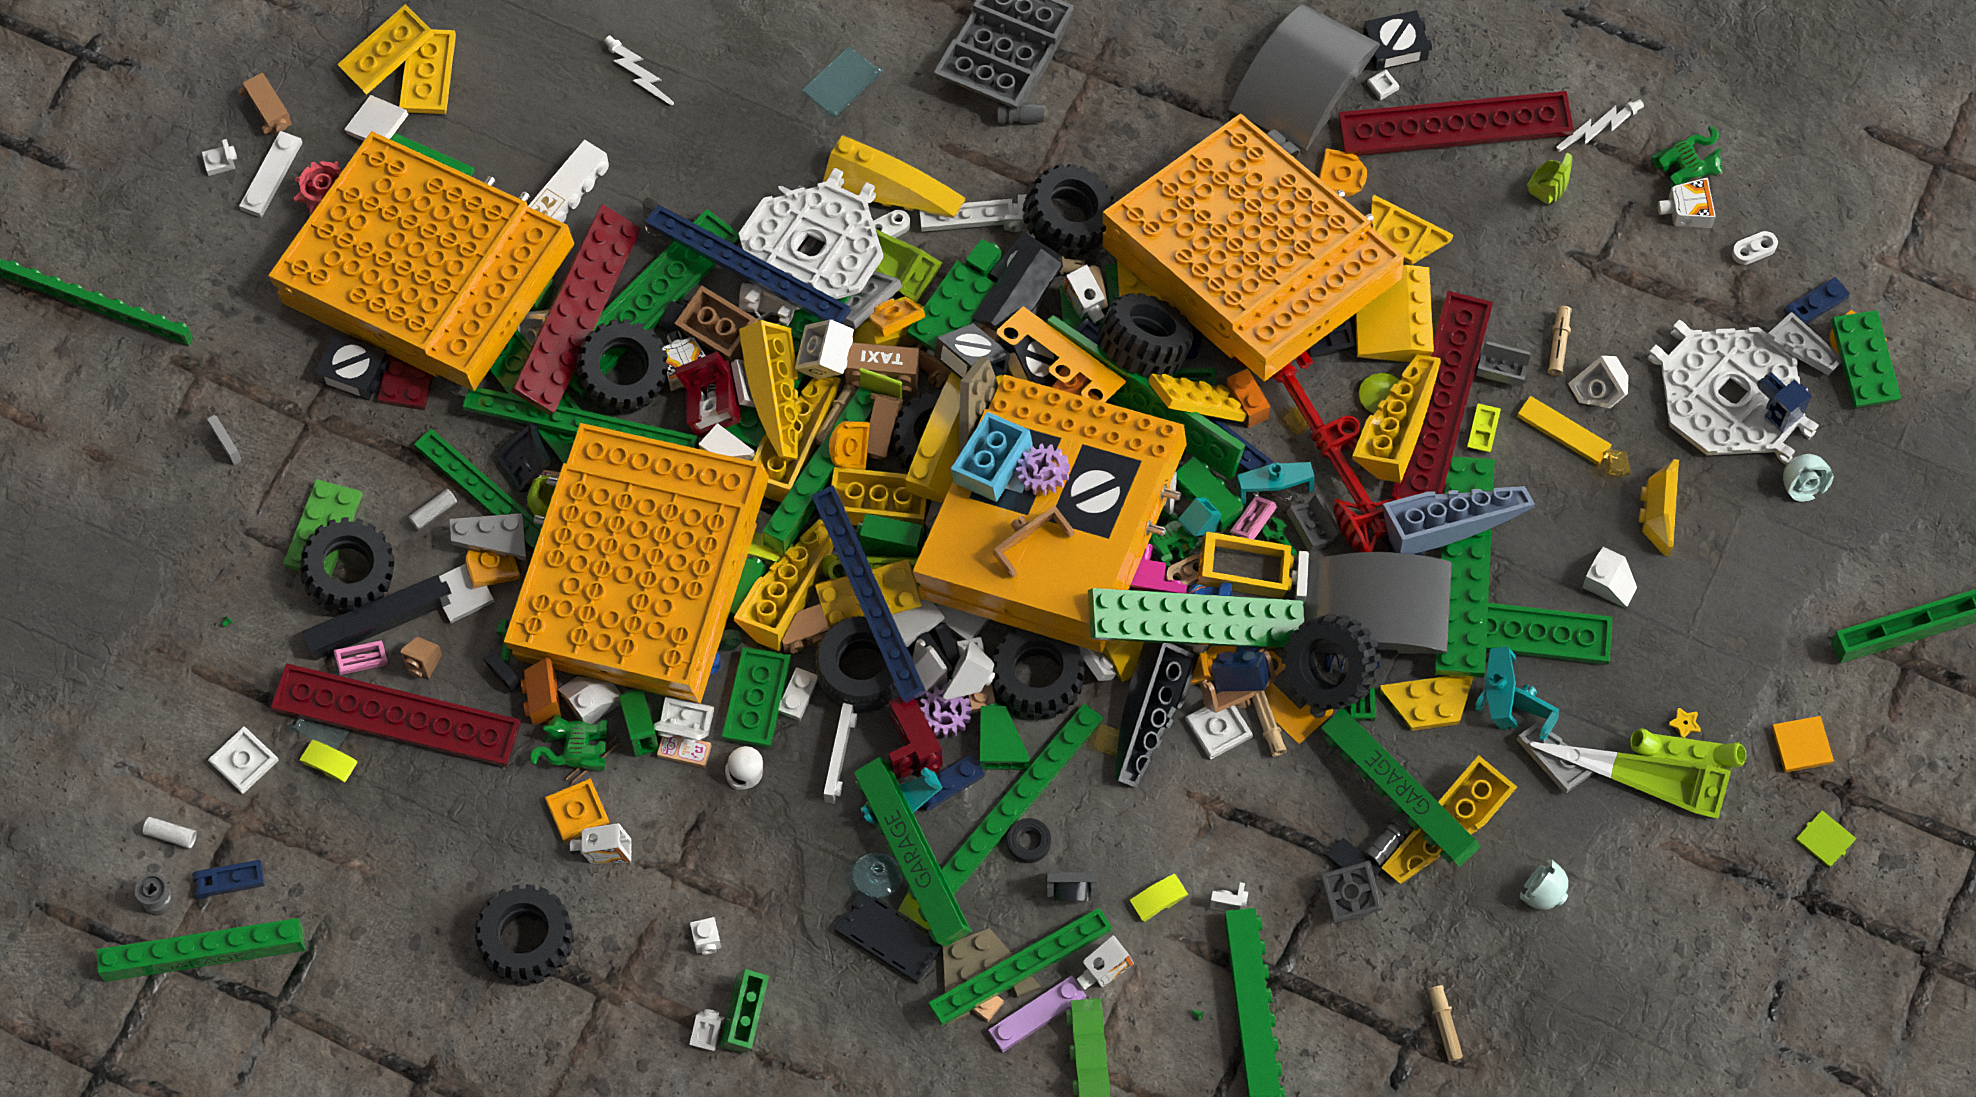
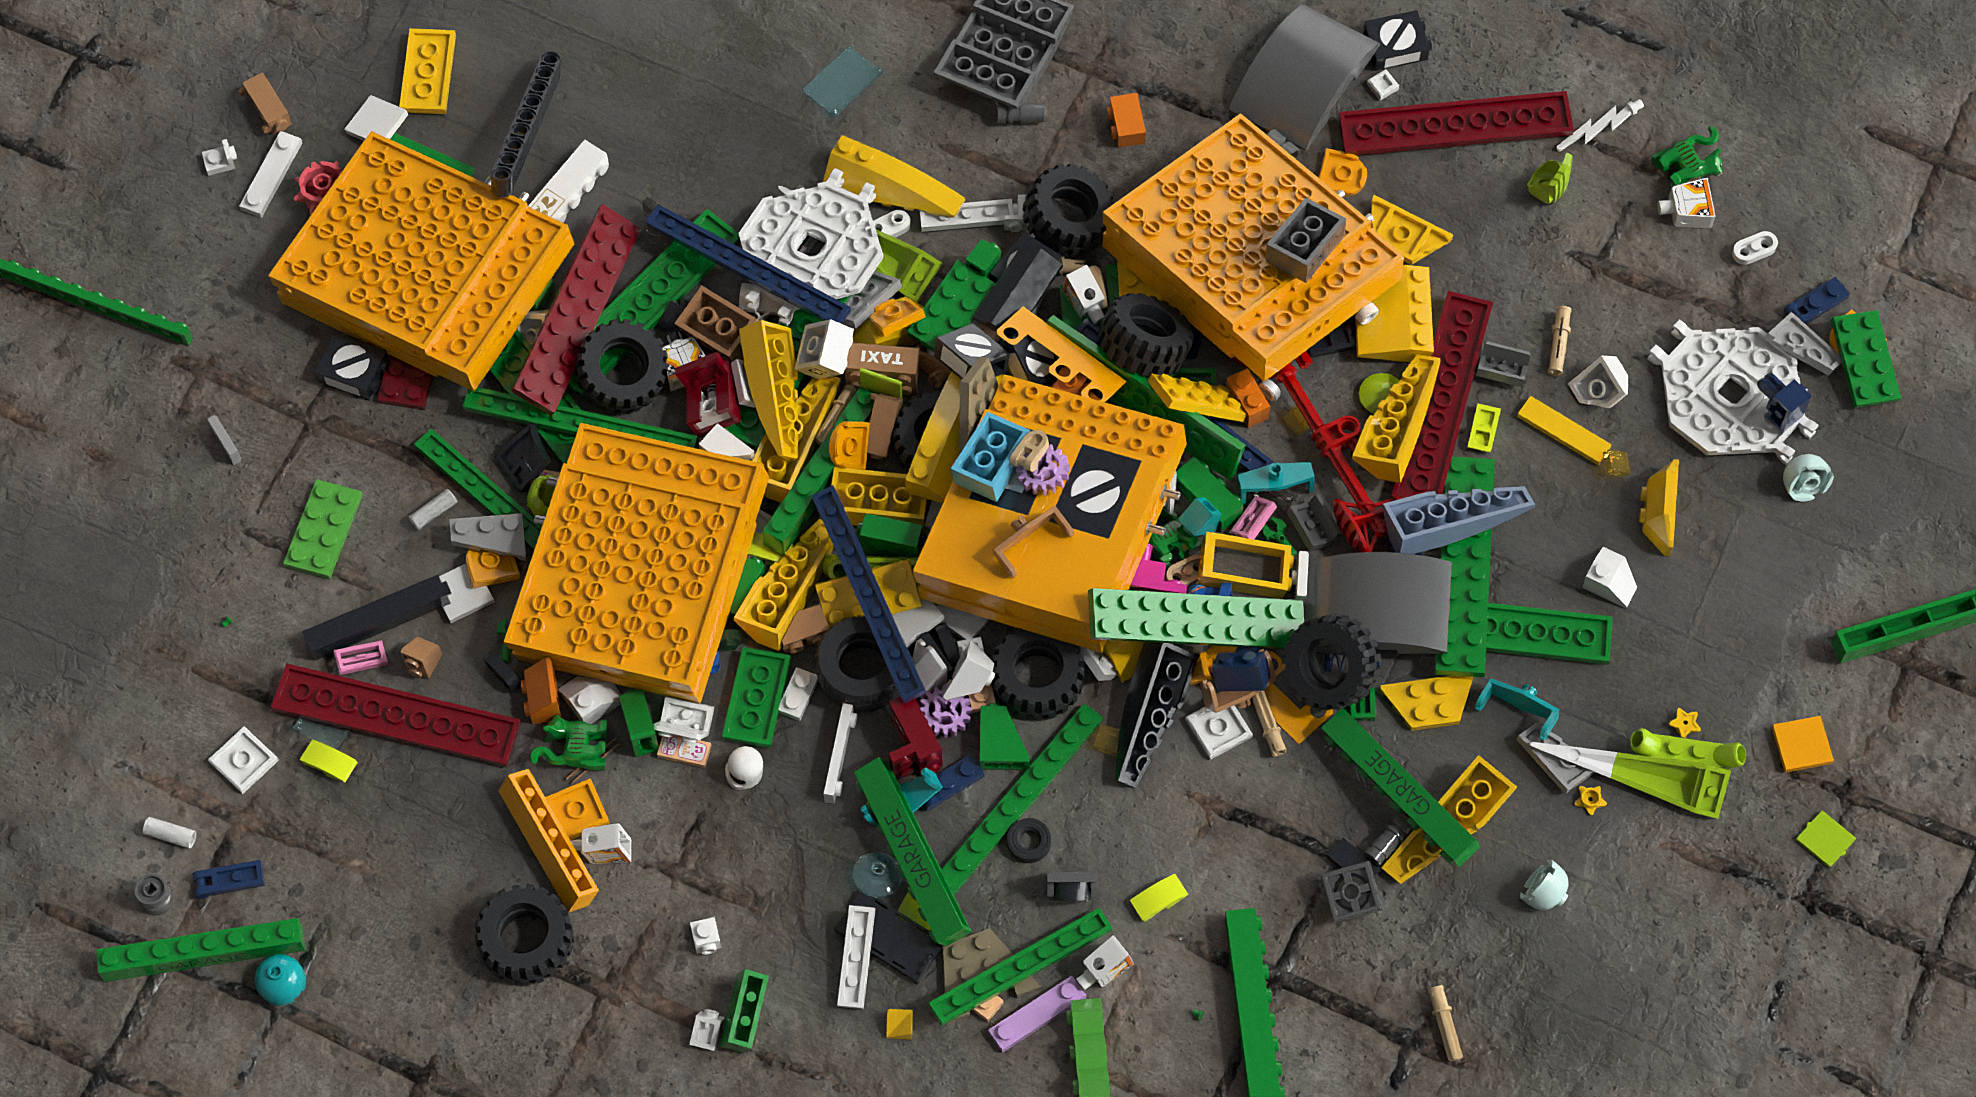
black tyre [300,517,395,614] -> none
yellow plate [337,4,434,95] -> none
white piece [604,36,674,106] -> none
white bracket [1210,882,1248,911] -> none
teal piece [1485,646,1517,730] -> none
none -> teal cylinder [254,954,307,1006]
none -> black beam [491,51,561,198]
none -> light orange brick [499,769,599,913]
none -> white plate [837,905,875,1009]
none -> yellow slope [887,1009,913,1040]
none -> tan plate [1010,430,1049,472]
none -> orange brick [1106,93,1146,148]
none -> white tile [1258,379,1281,402]
none -> dark grey brick [1266,198,1346,283]
none -> white tile [1355,303,1379,325]
none -> yellow plate [1575,786,1607,816]

